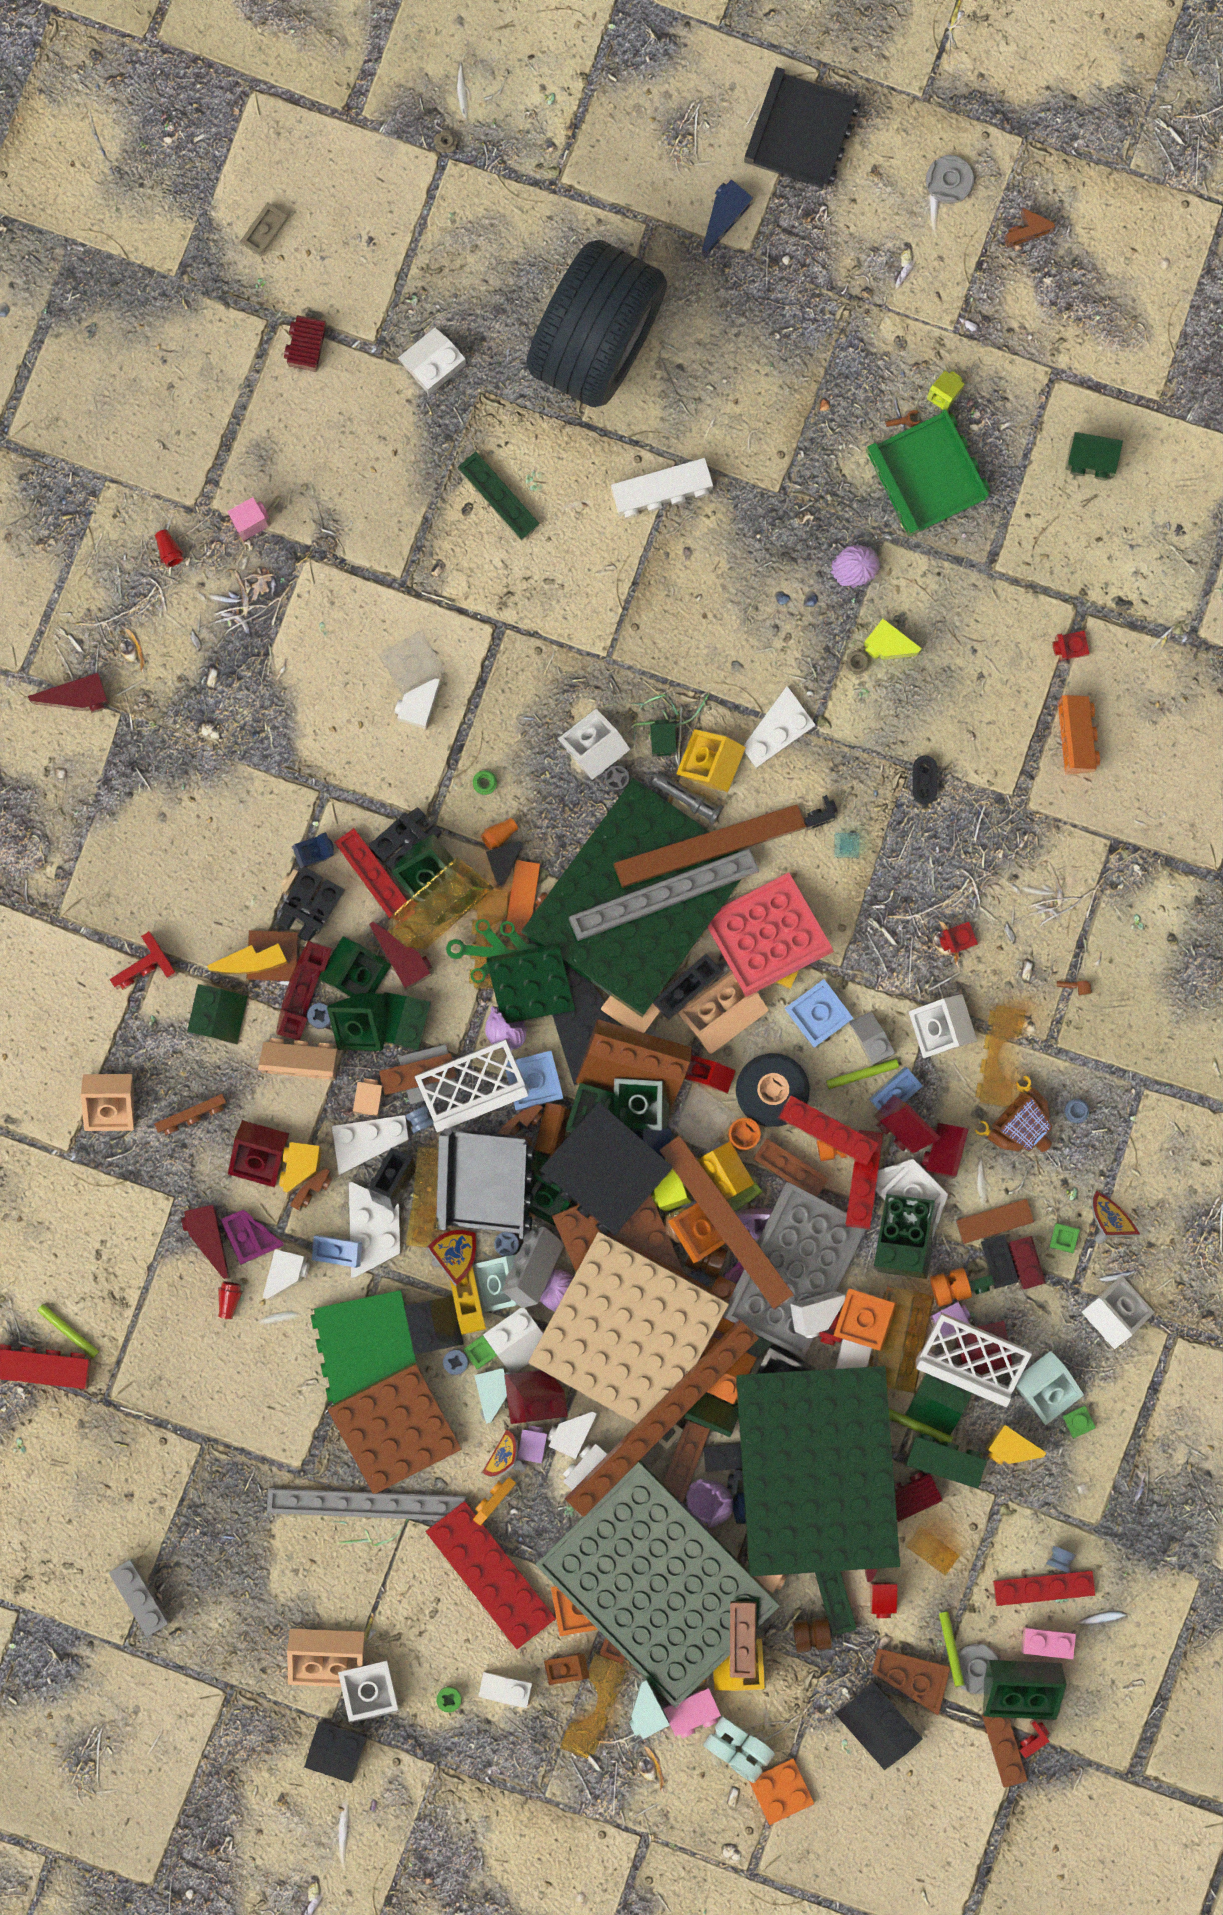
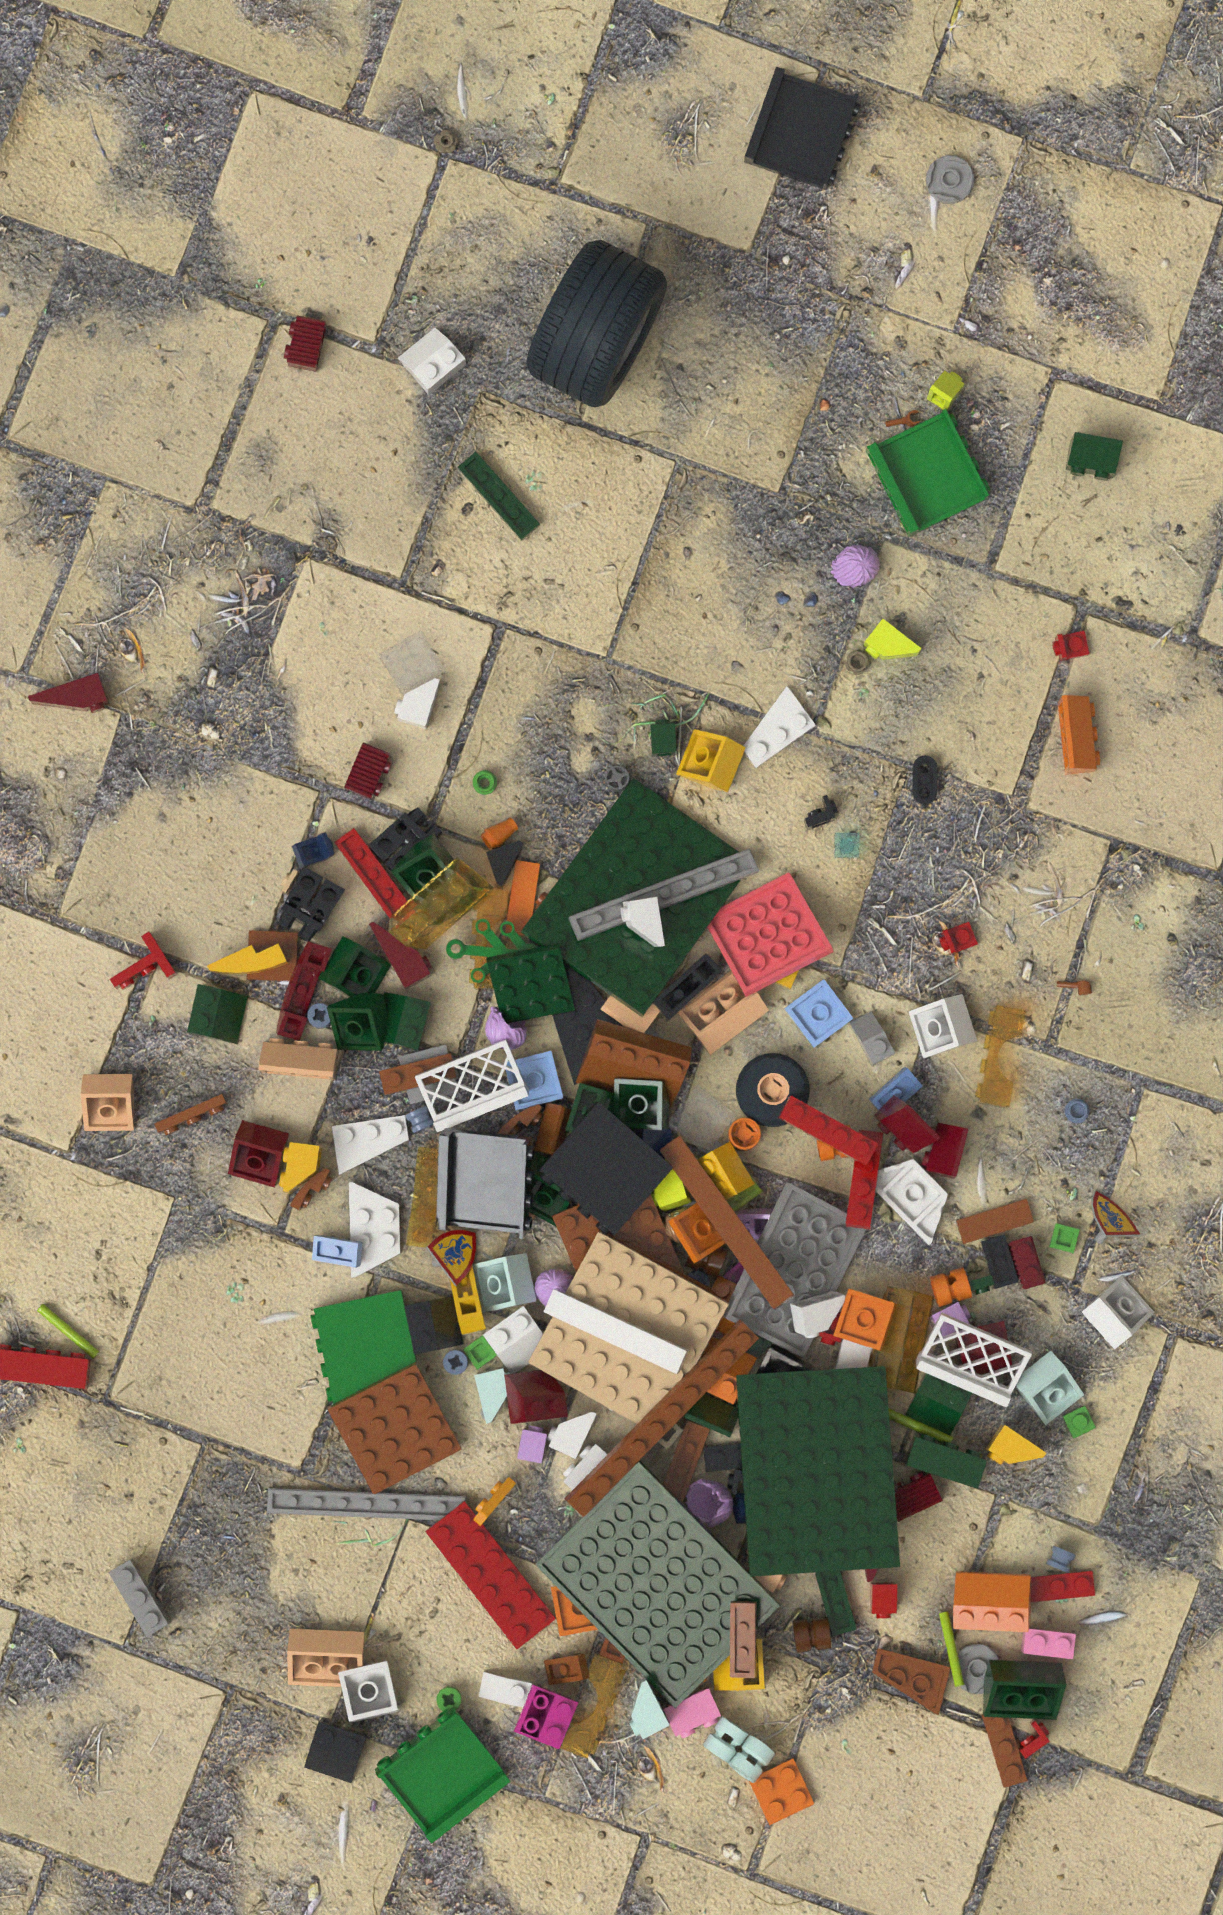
red cone [154,529,184,567] -> none
dark red slope [181,1205,230,1279] -> none
red cone [218,1281,243,1319] -> none
magenta wing [220,1209,284,1265] -> none
bright pink brick [227,497,269,541] -> none
dark tan plate [240,202,288,257] -> none
white slope [263,1249,310,1300] -> none
light nougat brick [353,1078,383,1116] -> none
black brick [368,1148,417,1210] -> none
shield [482,1429,527,1478] -> none
sand blue wheel [494,1232,519,1257] -> none
light grey brick [502,1227,564,1308] -> none
white slope [558,709,630,780] -> none
white brick [611,458,713,518] -> none
dark orange tile [614,805,806,888] -> none
dark grey pin [652,771,724,825] -> none
red slope [684,1055,736,1094] -> none
dark blue slope [702,179,753,258] -> none
dark orange plate [753,1138,828,1197] -> none
lime bar [826,1059,899,1090] -> none
black slope [835,1680,923,1770] -> none
dark green slope [874,1194,935,1279] -> none
clear yellow slope [905,1526,960,1576] -> none
dark orange torso [974,1076,1052,1152] -> none
dark orange slope [1004,208,1055,248] -> none
none -> dark red brick [344,742,393,801]
none -> green panel [375,1707,511,1844]
none -> dark pink slope [514,1684,578,1749]
none -> white slope [544,1289,689,1374]
none -> white slope [621,897,665,947]
none -> orange slope [953,1571,1031,1632]

